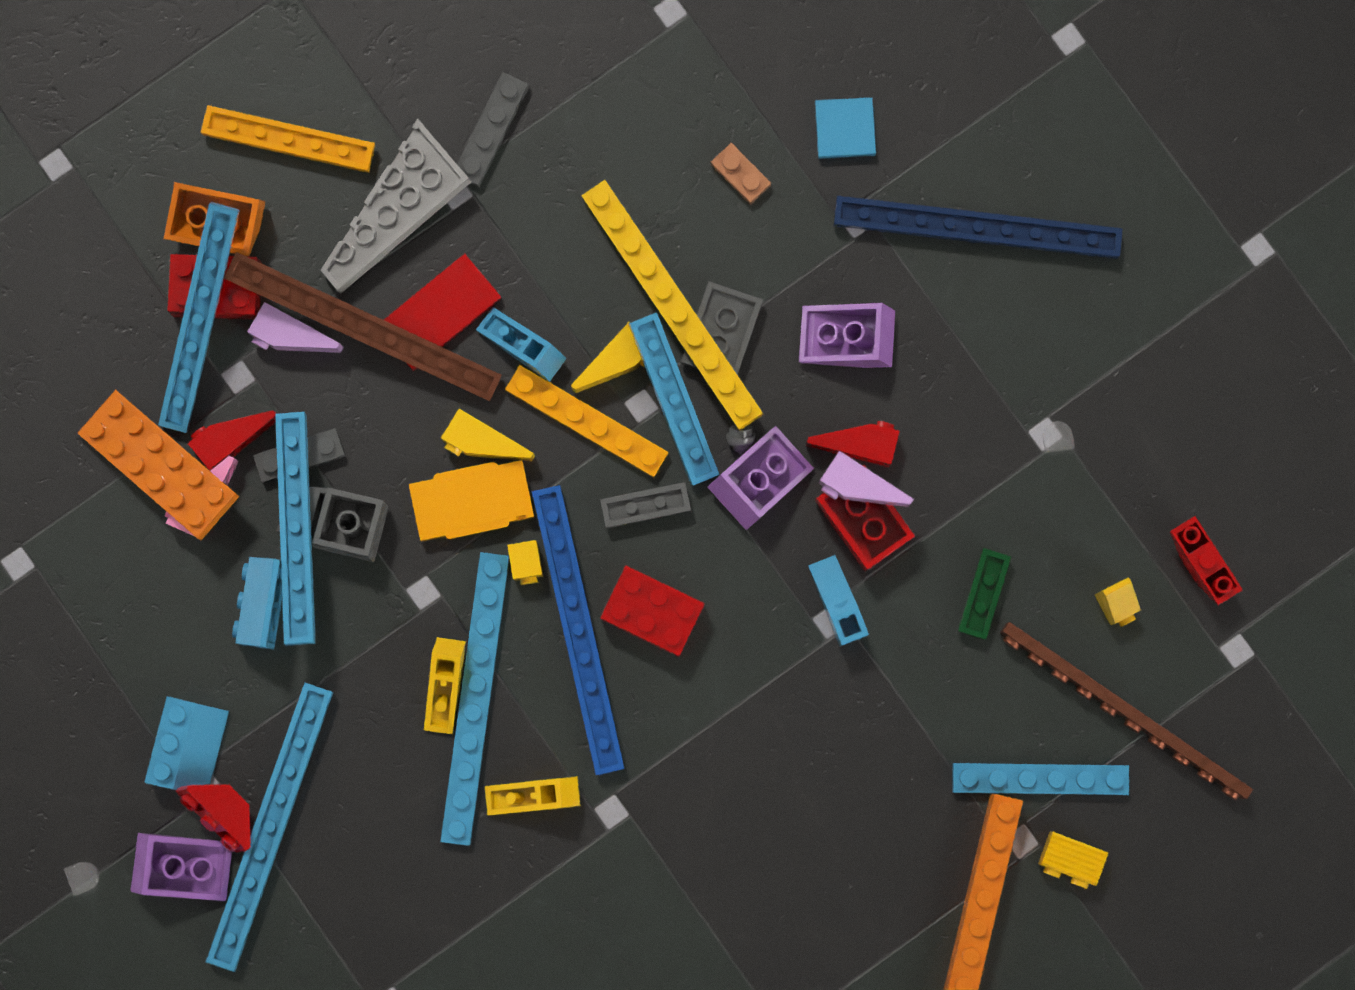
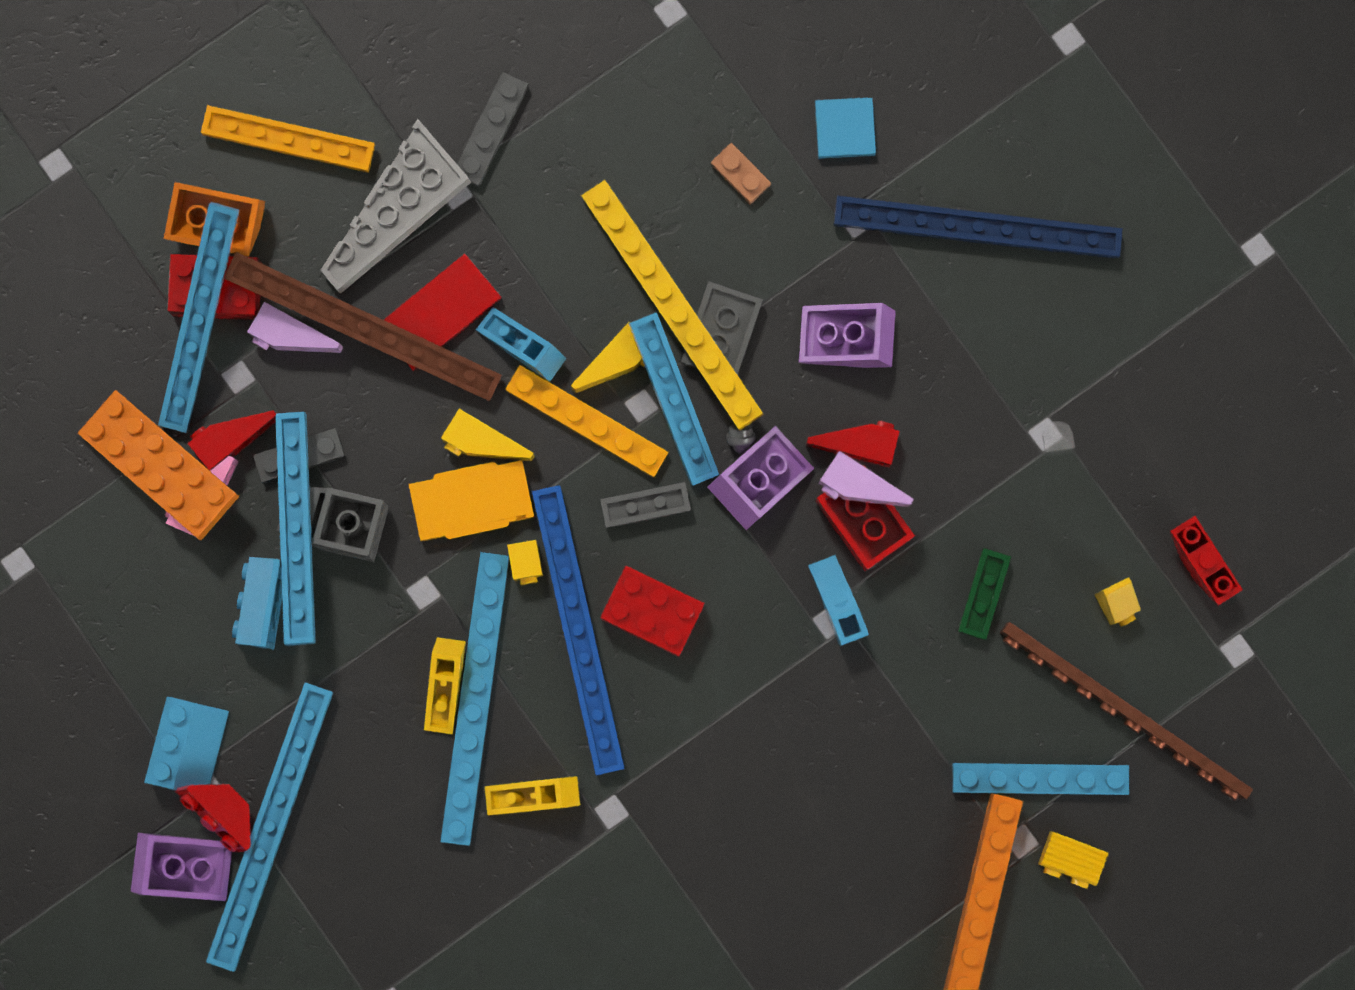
clear tile [64,862,99,896] -> none

